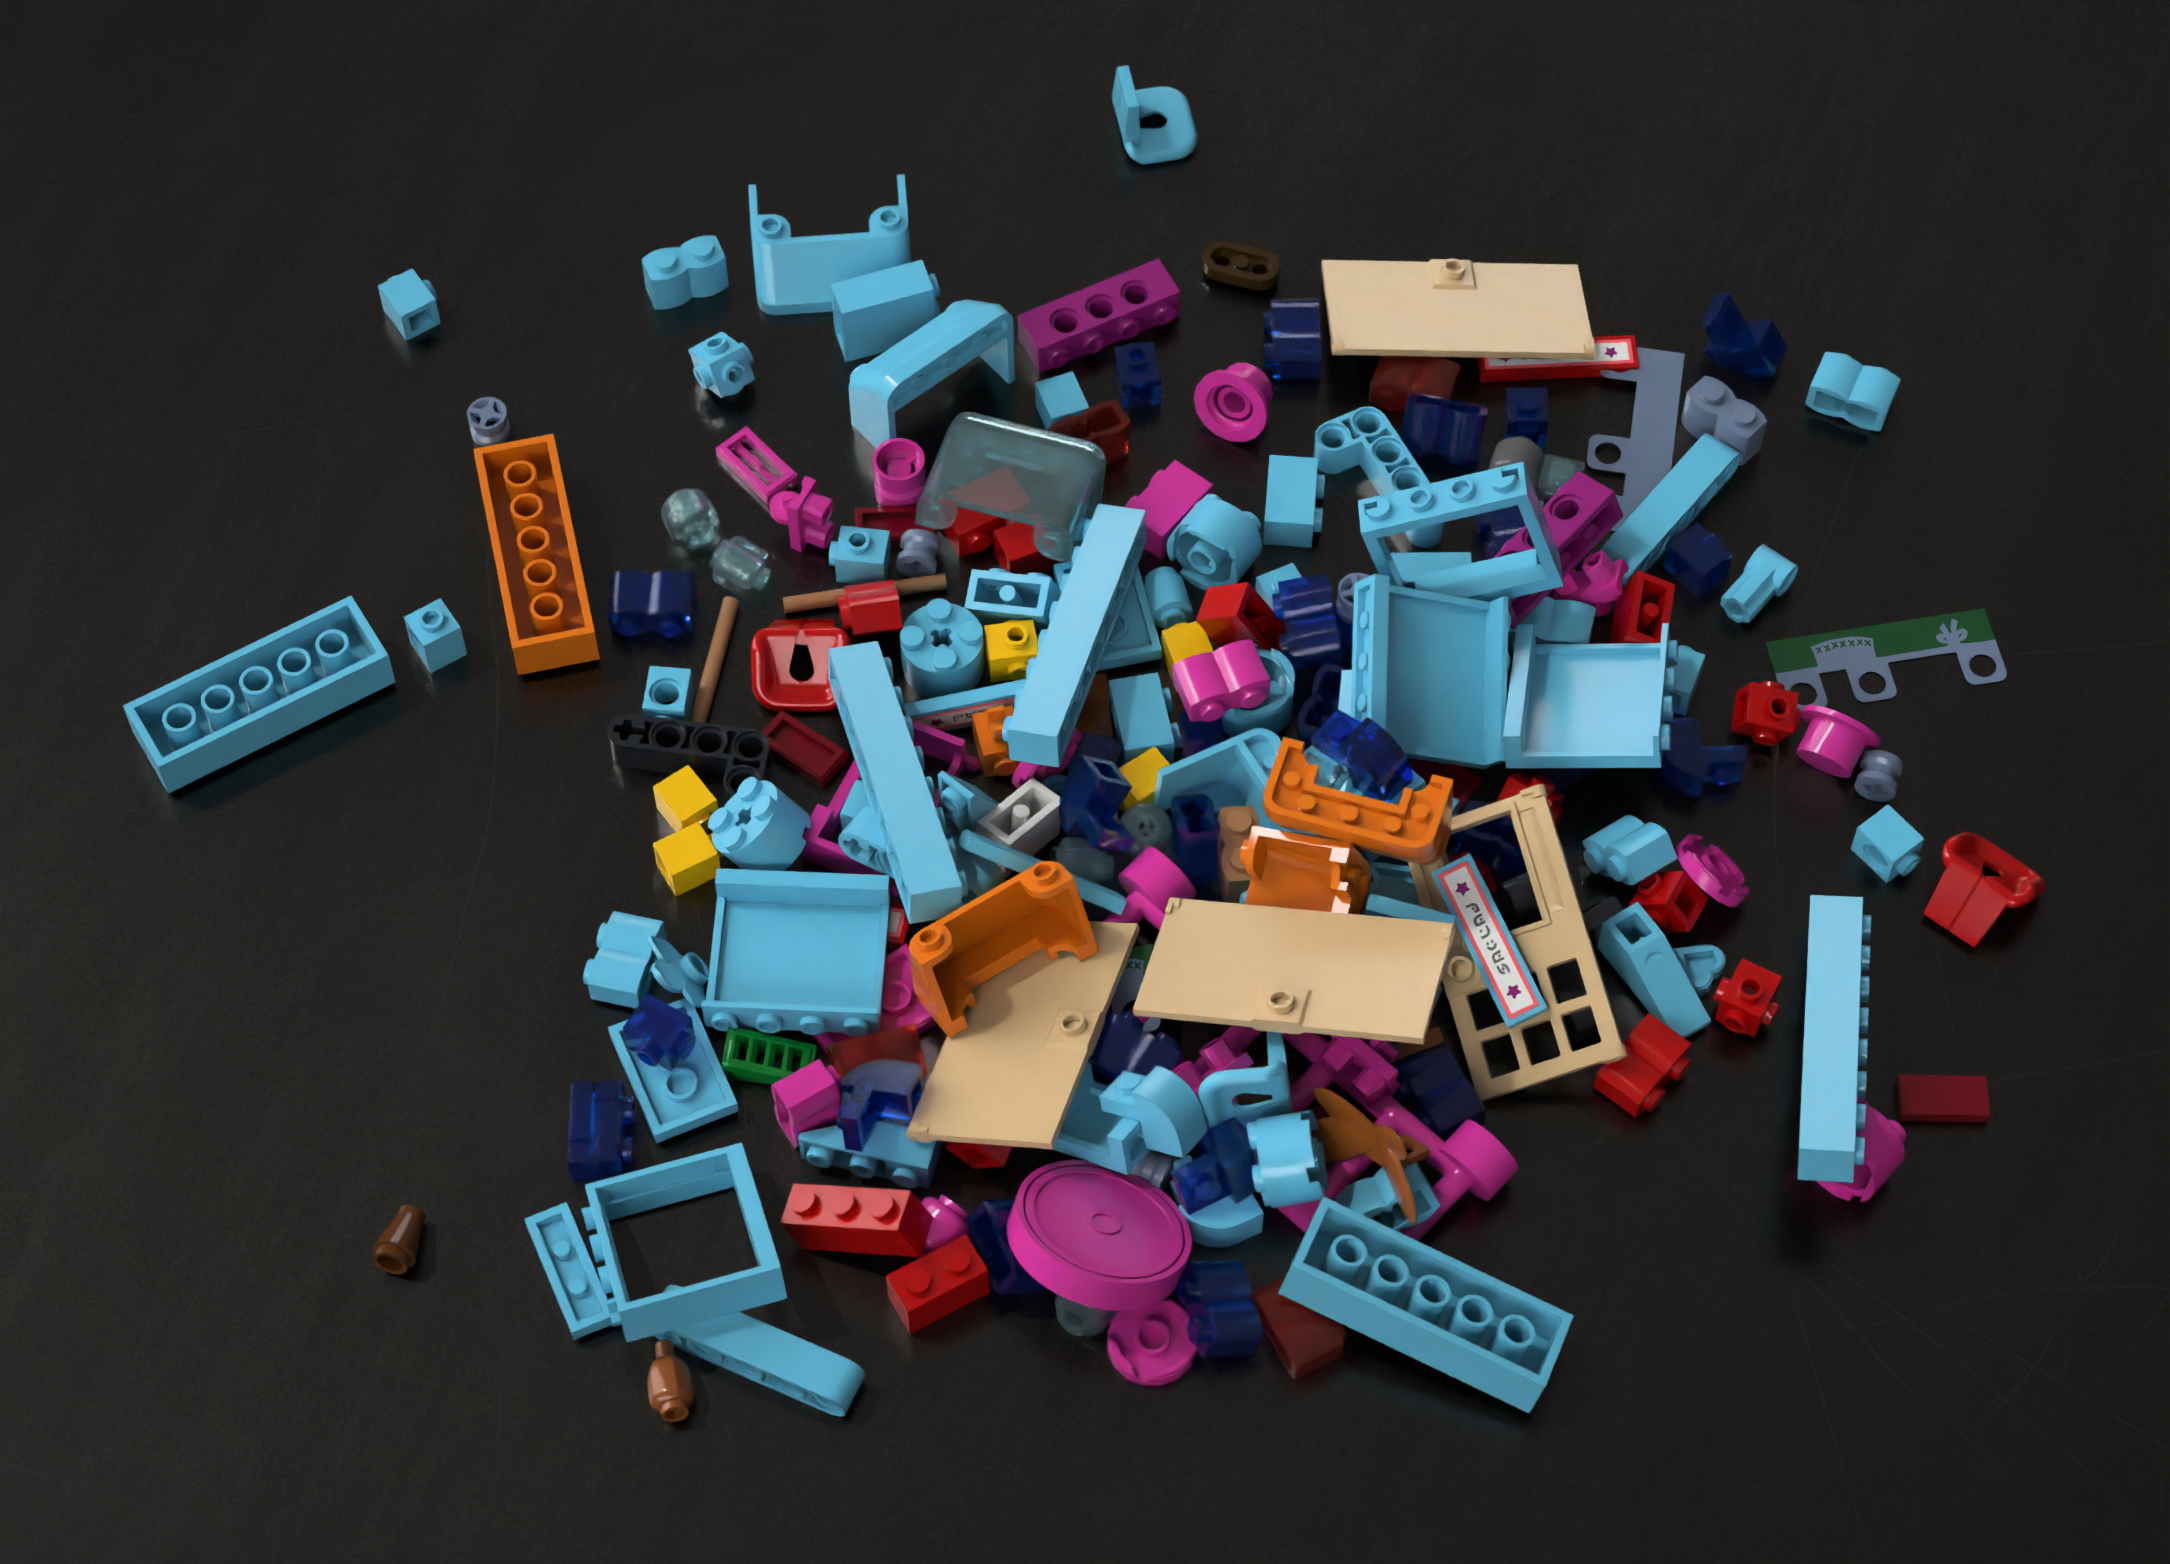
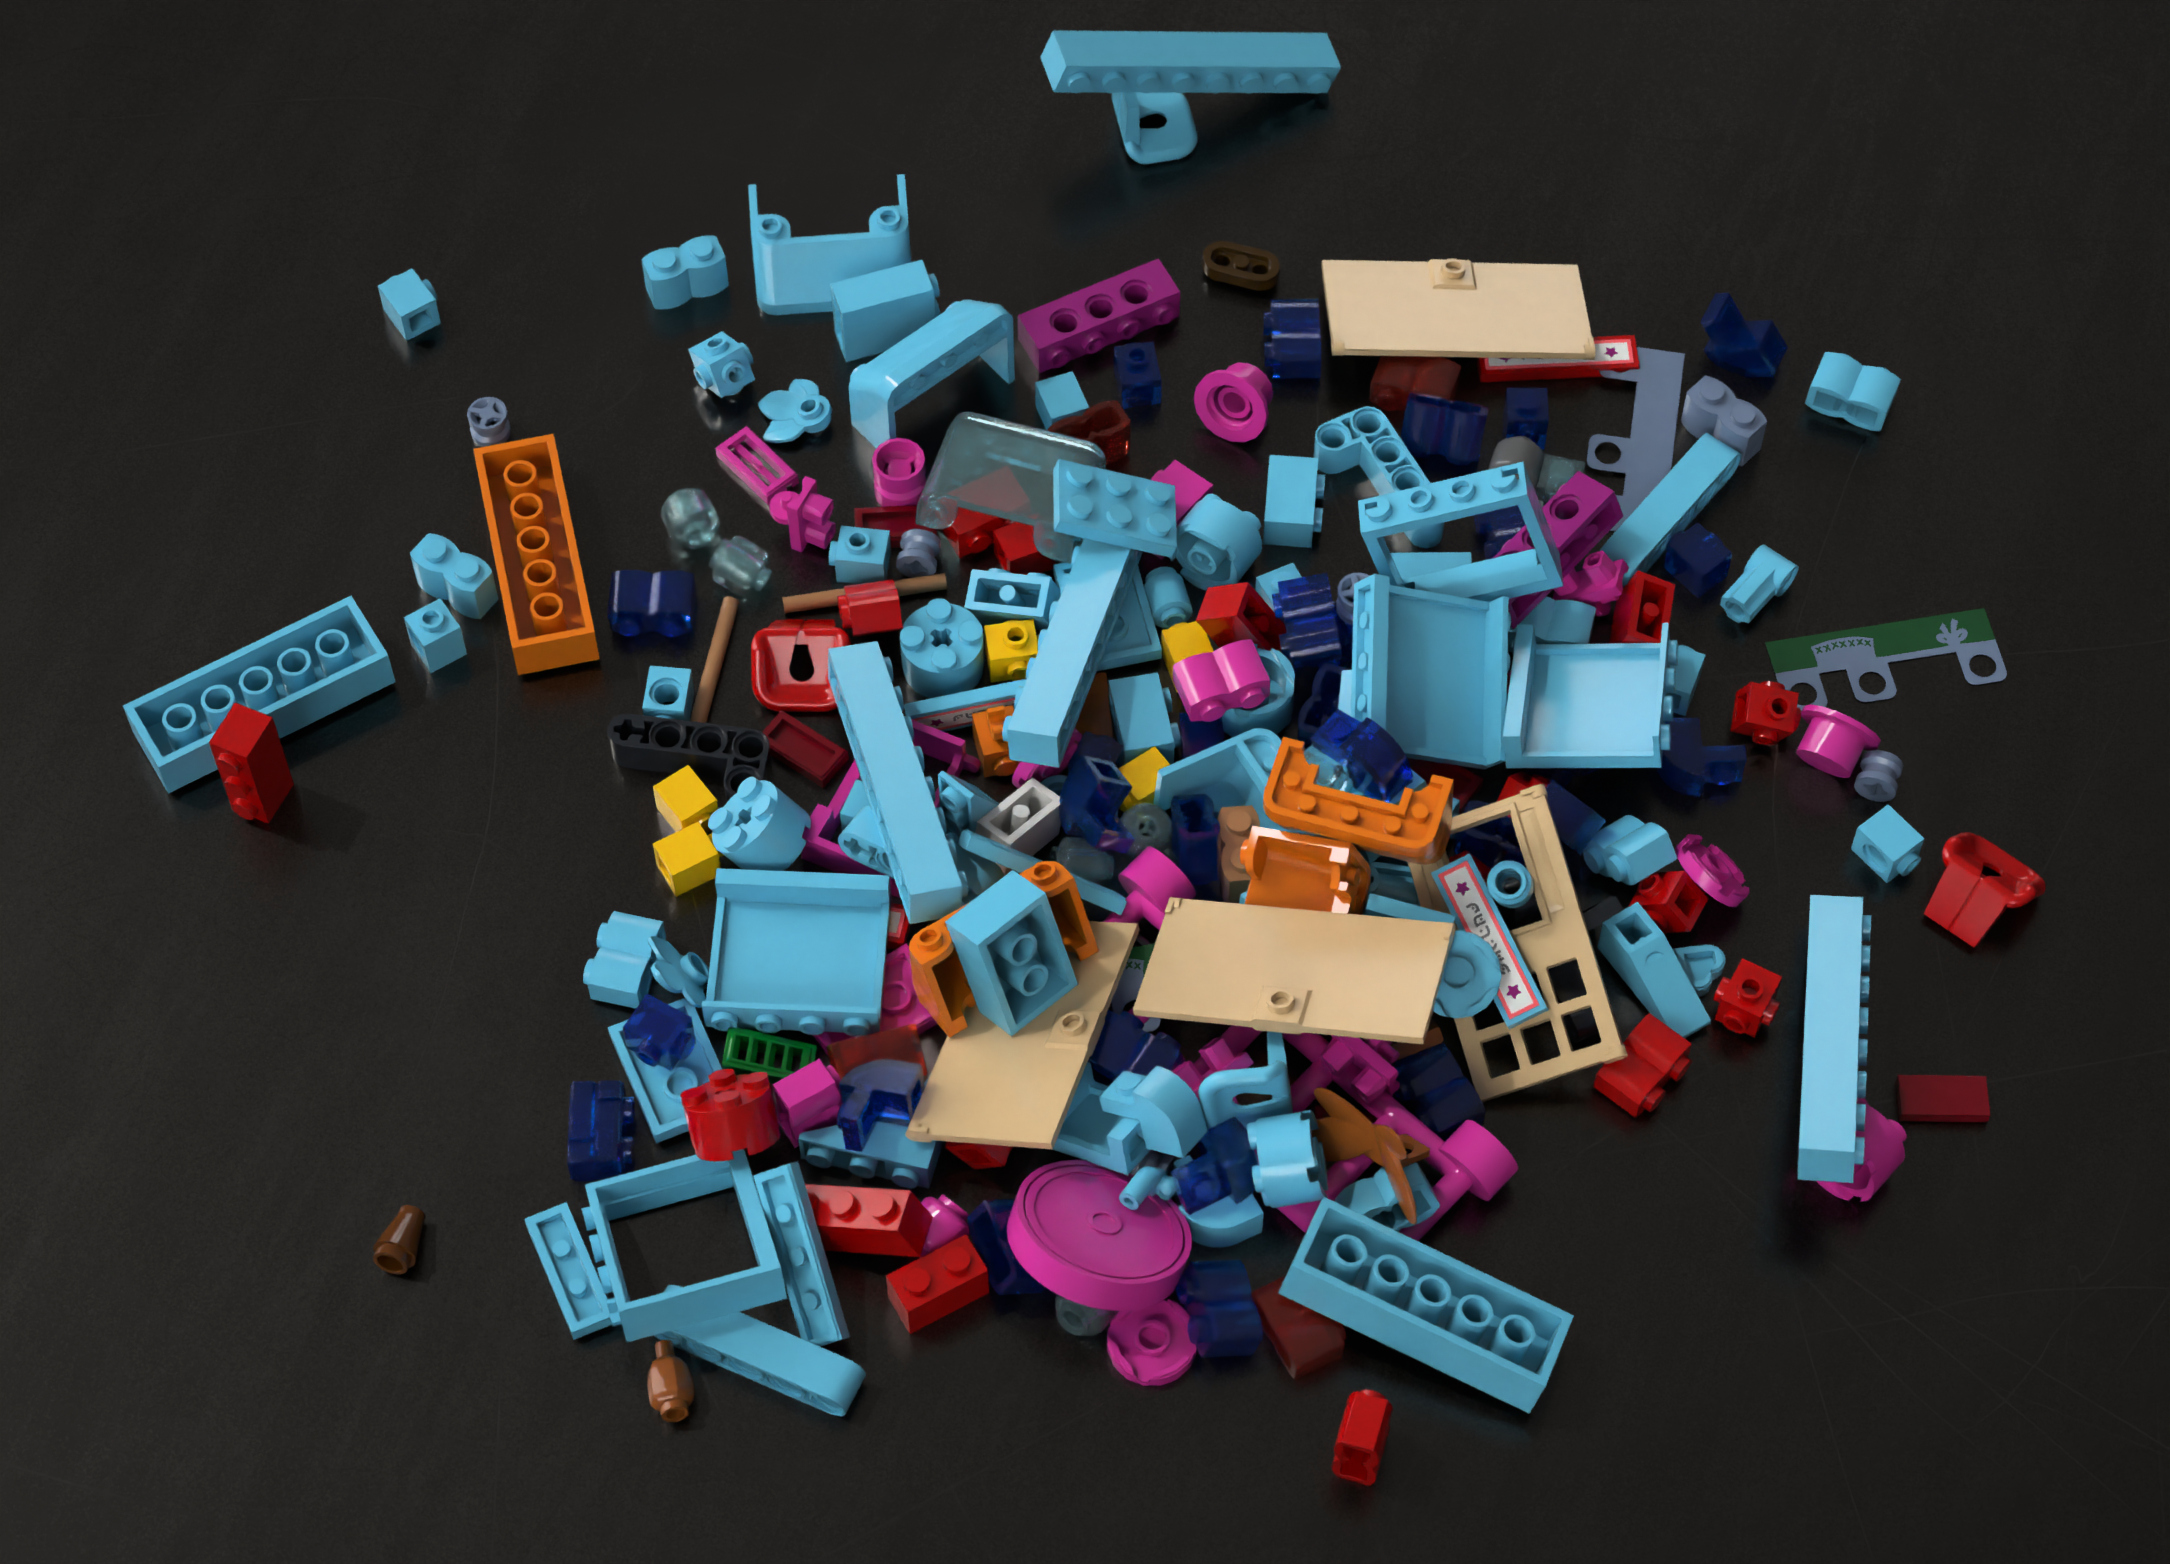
none -> red brick [209,702,294,824]
none -> medium azure brick [410,533,498,619]
none -> red brick [680,1069,781,1161]
none -> medium azure tile [753,1162,850,1347]
none -> medium azure plate [758,379,832,443]
none -> medium azure brick [945,870,1078,1036]
none -> medium azure brick [1040,31,1341,94]
none -> medium azure plate [1053,459,1177,558]
none -> medium azure arm [1119,1166,1178,1210]
none -> red brick [1332,1390,1393,1486]
none -> medium azure tile [1433,930,1502,1018]
none -> medium azure brick [1487,861,1534,908]
none -> clear blue brick [1545,780,1606,855]

